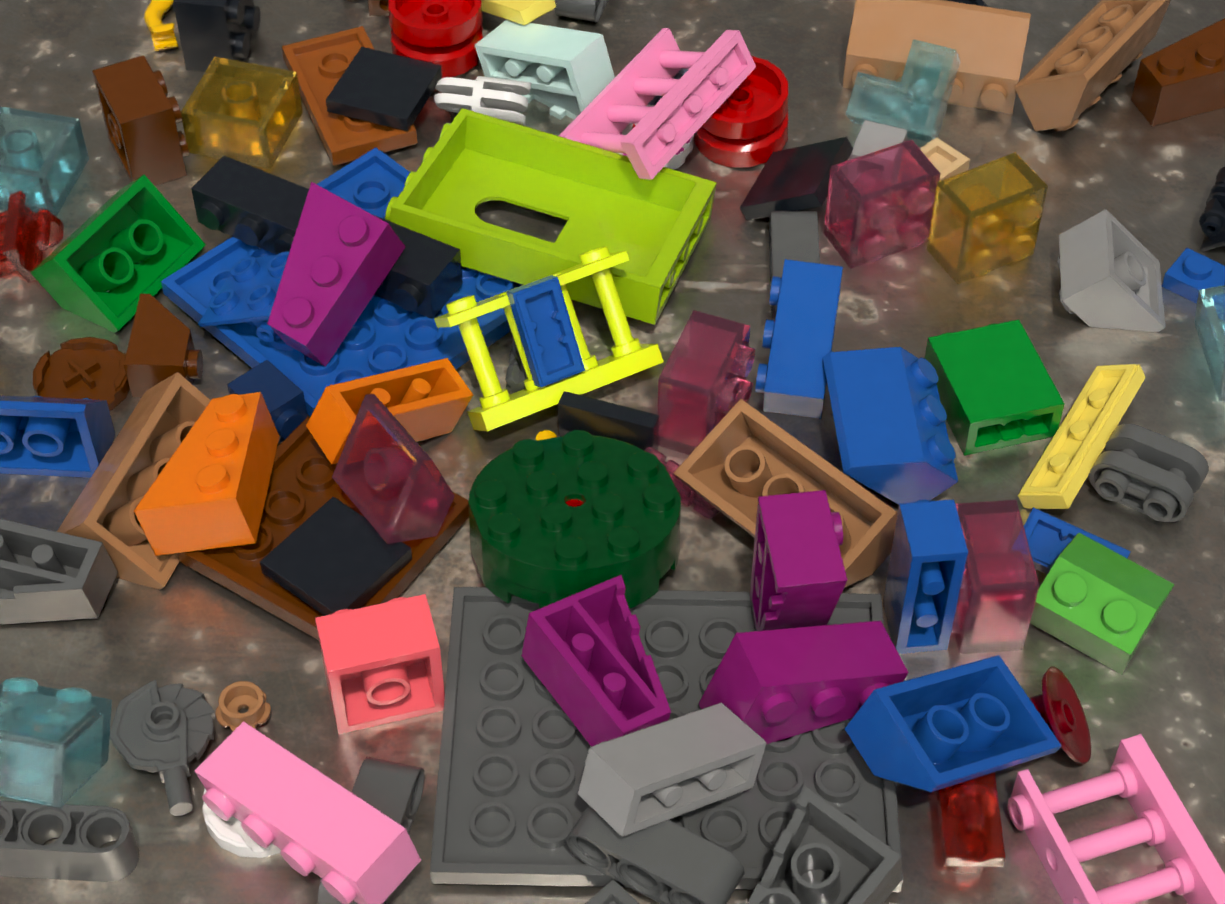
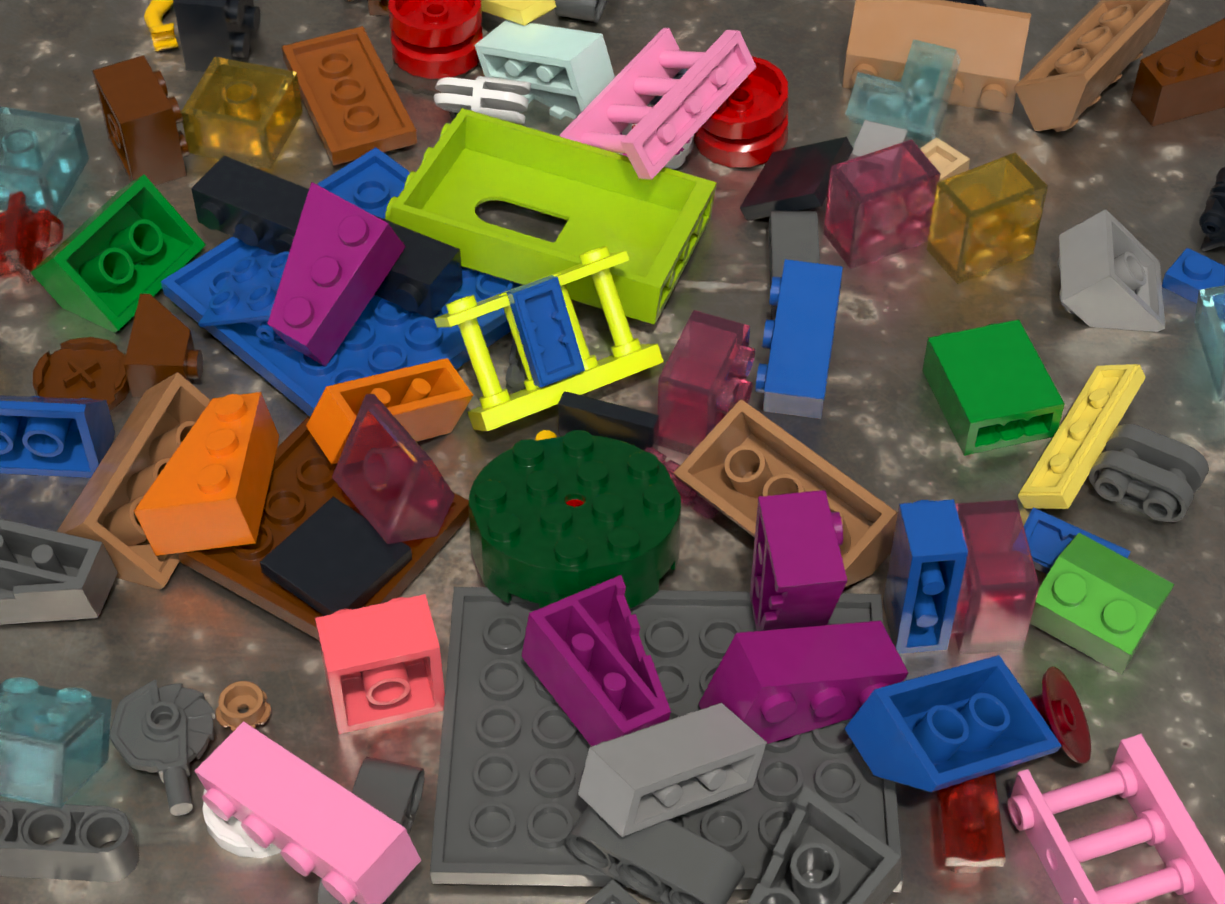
dark blue brick [227,360,307,444] -> none
black tile [326,47,442,131] -> none
blue slope [823,347,958,505] -> none

